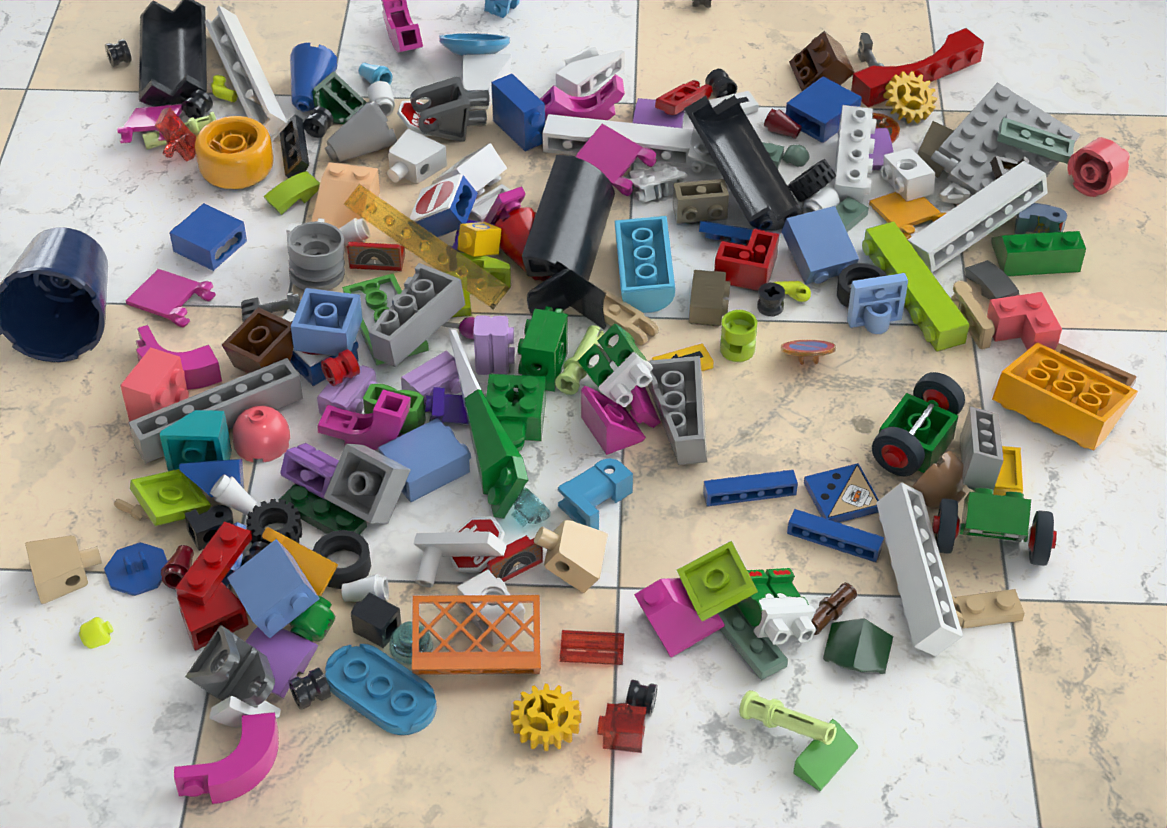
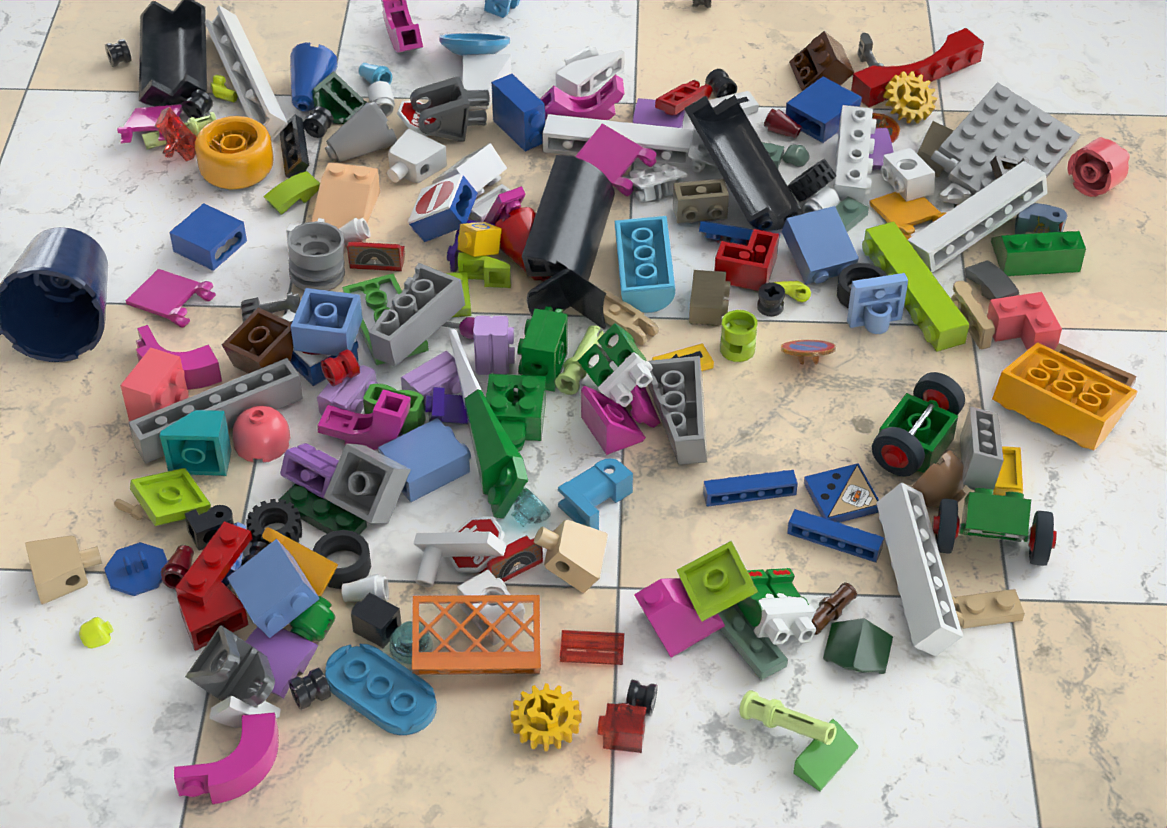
blue slope [179,459,244,497] -> none
white cone [210,474,257,515] -> none
clear yellow tile [344,184,510,310] -> none
sand green plate [997,117,1075,164] -> none

